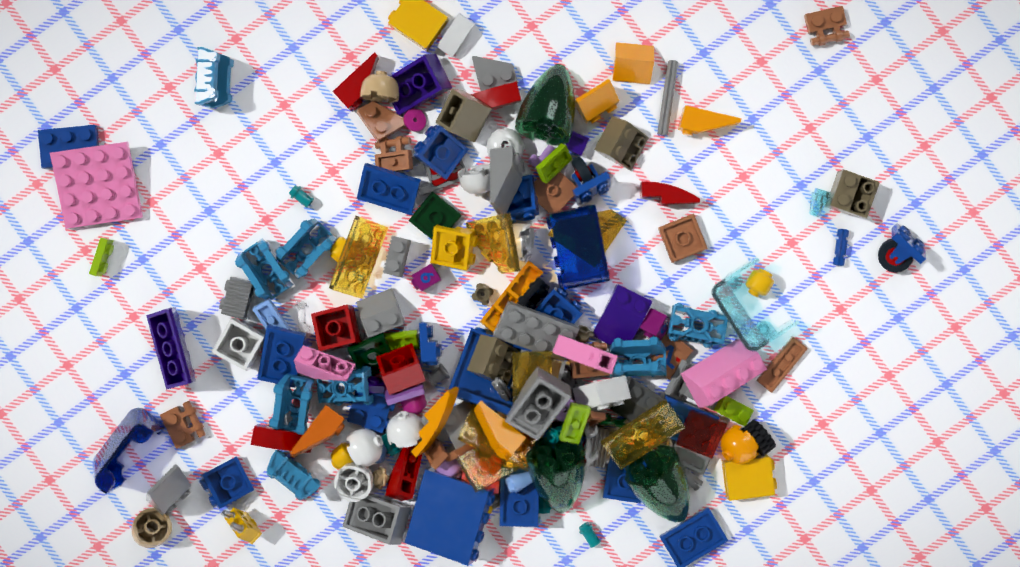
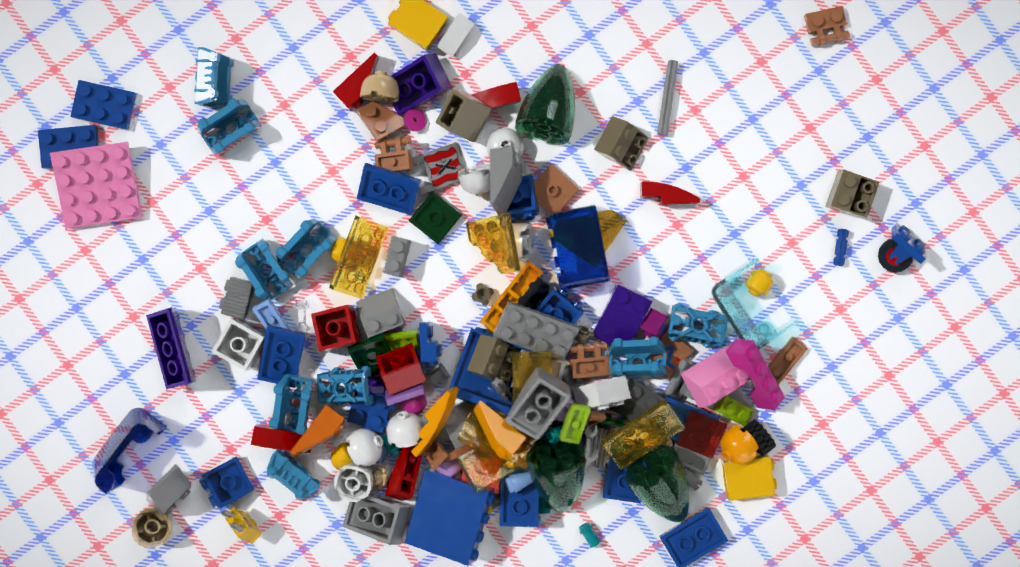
lime plate [89,237,114,277] -> none
nougat plate [160,401,206,449] -> none
teal pin [289,185,314,209] -> none
bright pink slope [294,345,356,381] -> none
magenta brick [411,263,442,292] -> none
blue plate [413,125,469,180] -> none
yellow plate [430,225,478,271] -> none
light grey wing [471,56,518,91] -> none
lavender arm [528,145,555,167] -> none
lime plate [536,143,572,183] -> none
bright pink slope [552,335,618,375] -> none
dark purple plate [566,131,589,156] -> none
blue plate [571,157,611,205] -> none
light orange slope [574,78,620,124] -> none
light orange slope [612,42,654,84] -> none
nougat plate [658,213,708,263] -> none
light orange slope [678,105,742,136] -> none
clear light blue cone [808,188,830,217] -> none
none -> blue plate [70,80,137,130]
none -> dark azure piece [197,99,262,156]
none -> dark pink arch [726,339,785,411]

